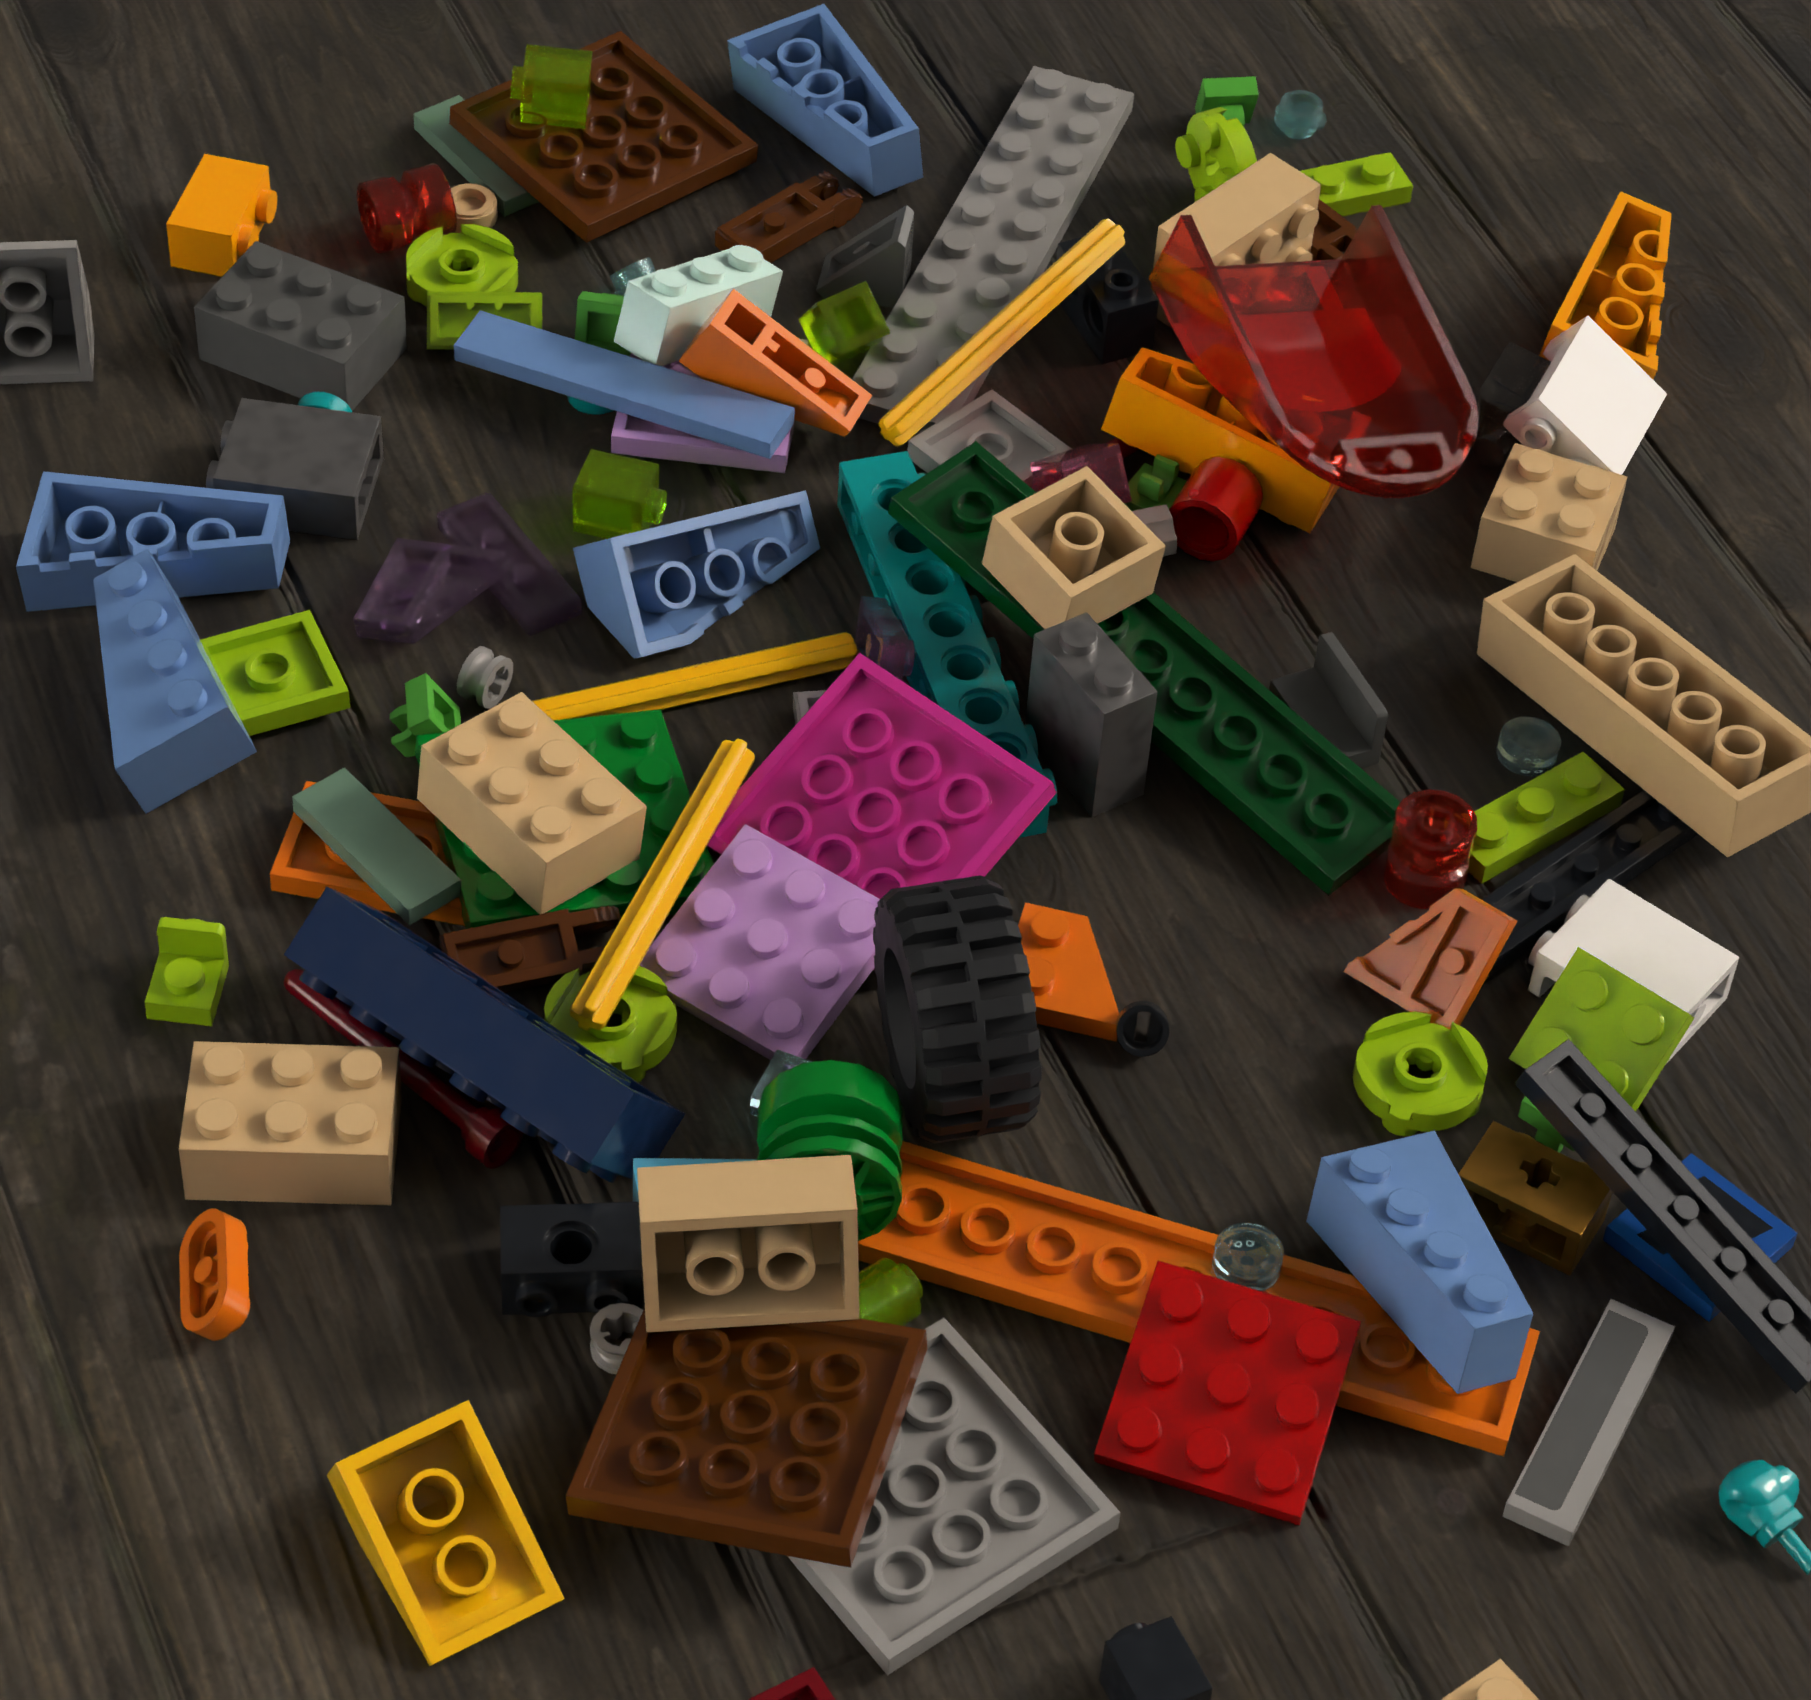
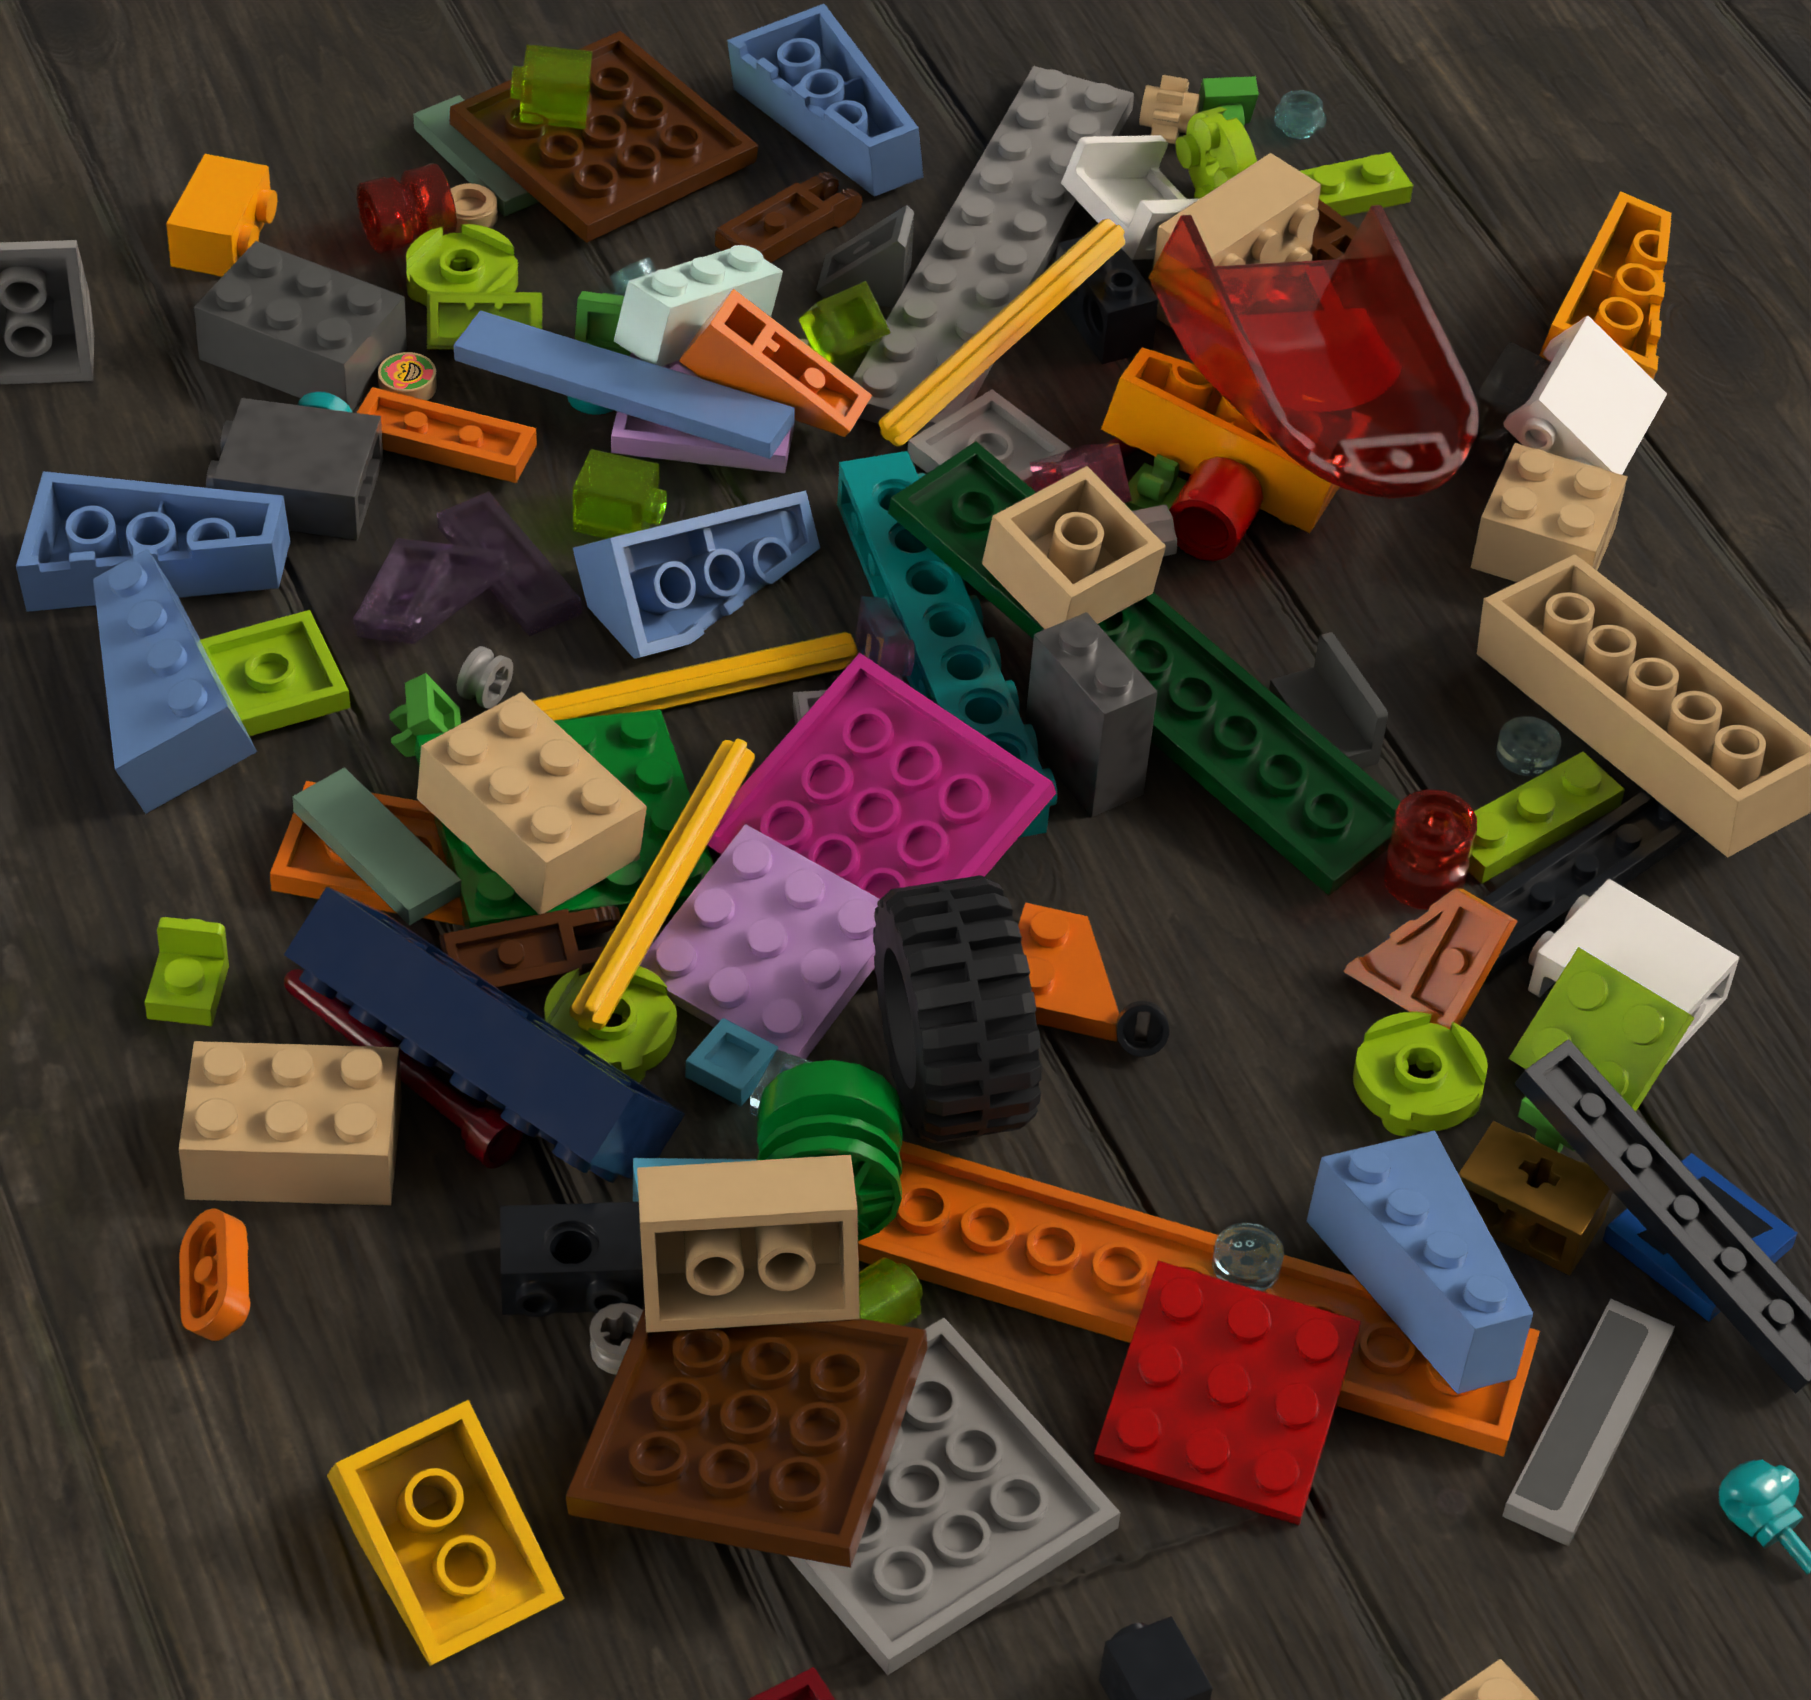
none -> orange plate [357,387,537,483]
none -> tile [378,352,437,401]
none -> medium azure plate [685,1018,778,1106]
none -> white panel [1061,135,1199,260]
none -> tan gear [1139,75,1200,144]

